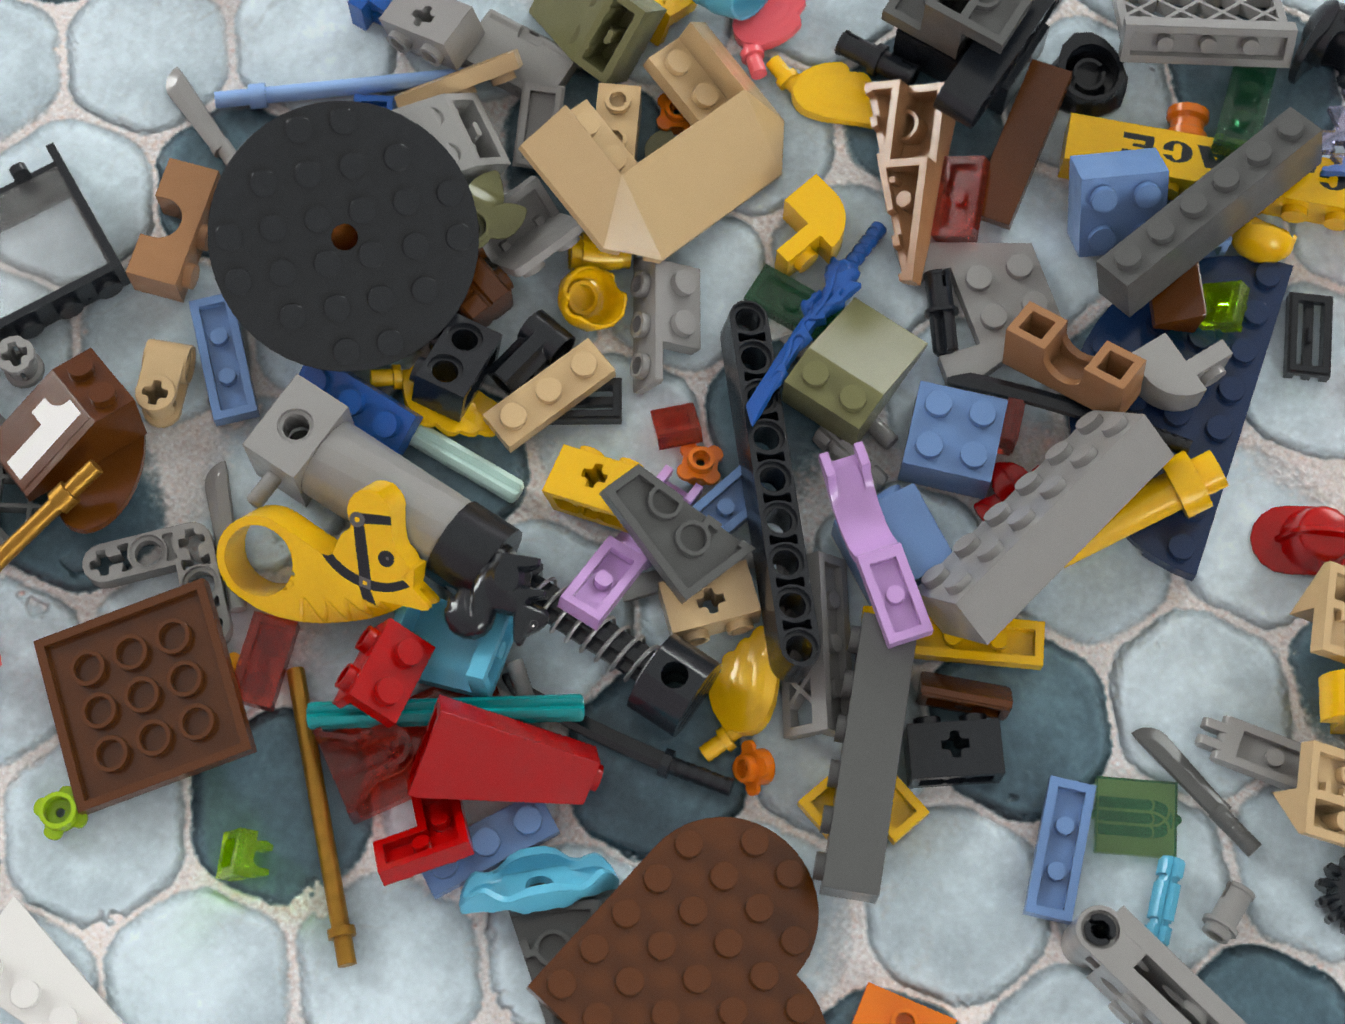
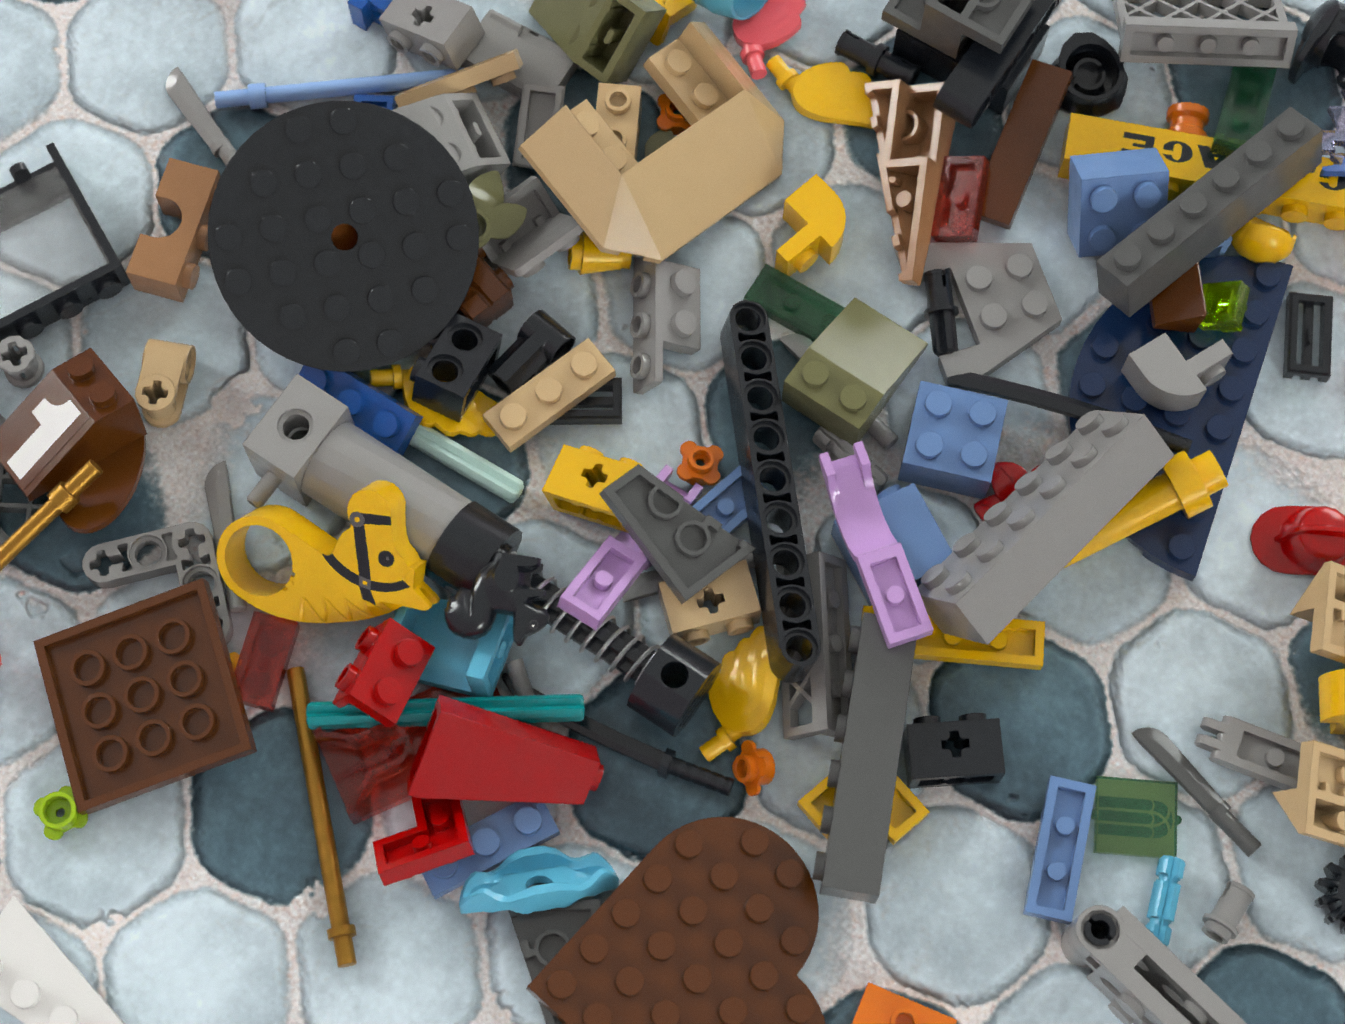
medium blue plate [188,294,260,427] -> none
clear neon green tile [216,827,273,882] -> none
yellow hair [557,265,628,332] -> none
clear red tile [650,403,703,450] -> none
blue sword [745,221,887,426] -> none
reddish brown slope [916,671,1013,721] -> none
clear red tile [997,397,1025,456] -> none
medium nougat arch [1002,301,1147,412] -> none

